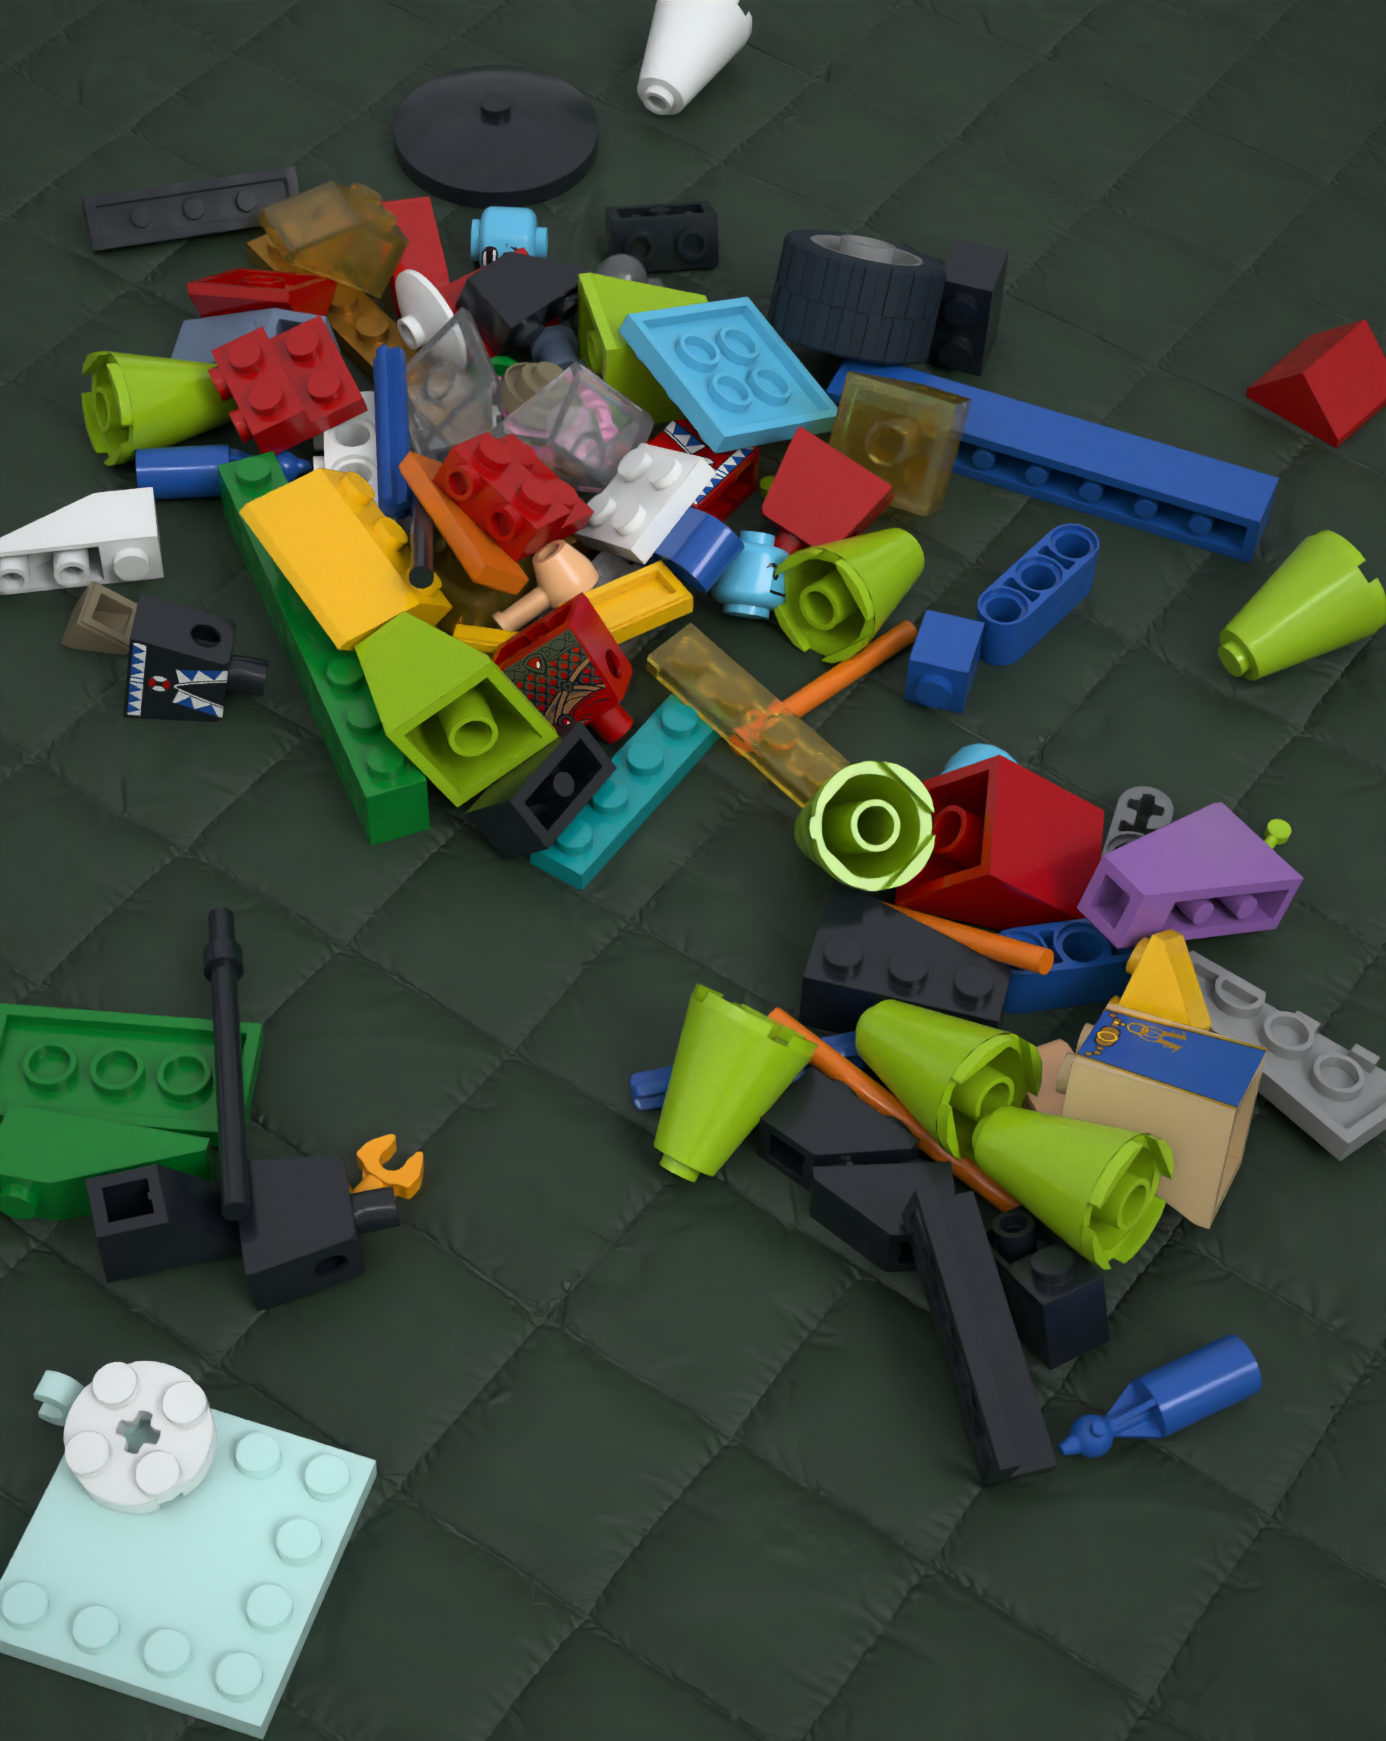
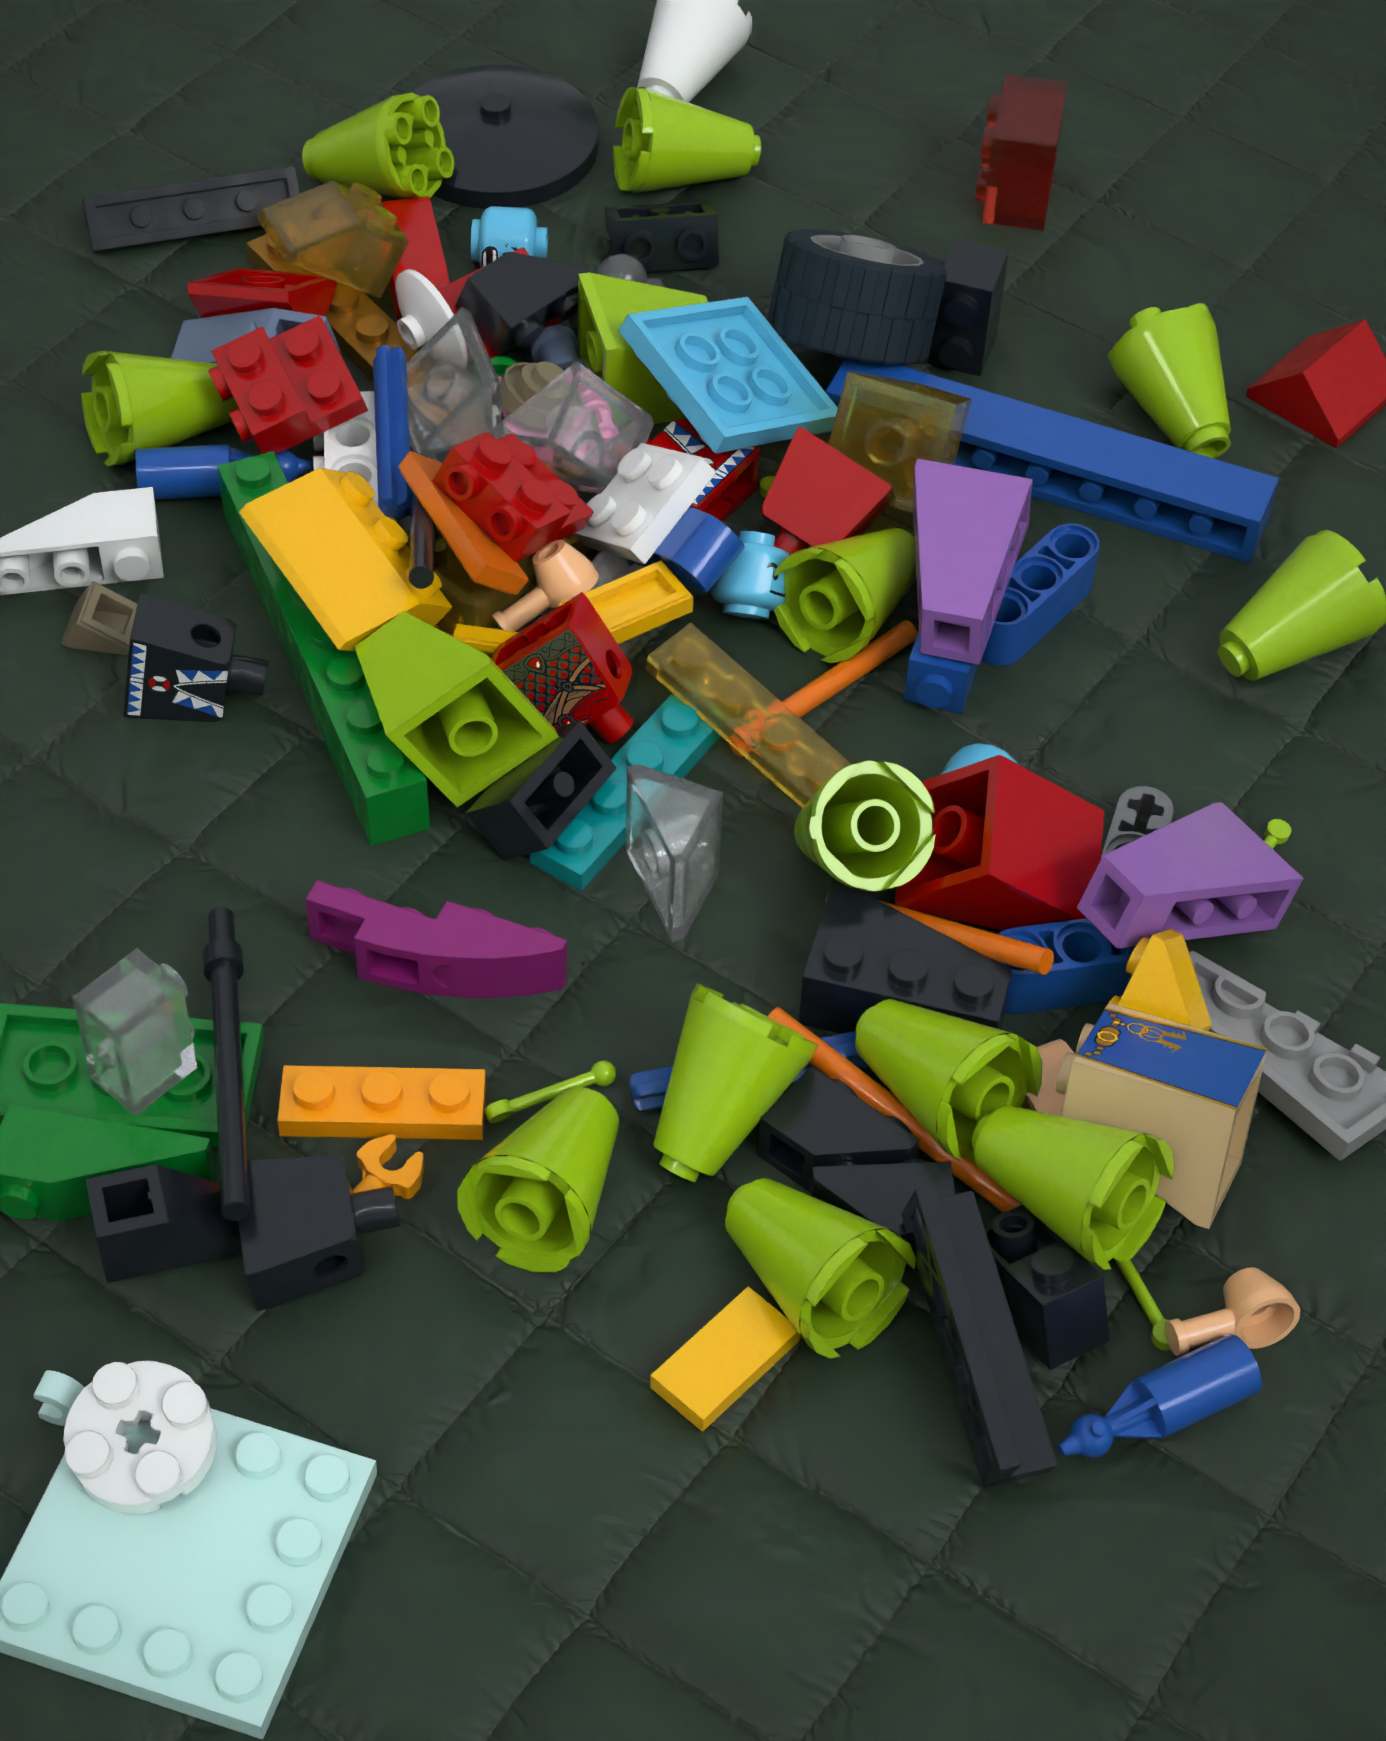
none -> clear brick [73,948,197,1116]
none -> light orange plate [278,1065,486,1140]
none -> lime cone [302,92,455,199]
none -> magenta slope [306,880,568,998]
none -> lime cone [457,1087,619,1272]
none -> lime hinge [484,1060,616,1124]
none -> lime cone [613,87,761,193]
none -> clear slope [626,764,723,942]
none -> yellow tile [650,1286,800,1432]
none -> lime cone [725,1178,916,1359]
none -> medium lavender slope [913,458,1032,665]
none -> clear red piece [975,74,1067,231]
none -> lime cone [1107,303,1231,459]
none -> lime hinge [1114,1259,1171,1351]
none -> light nougat bar [1165,1267,1300,1356]

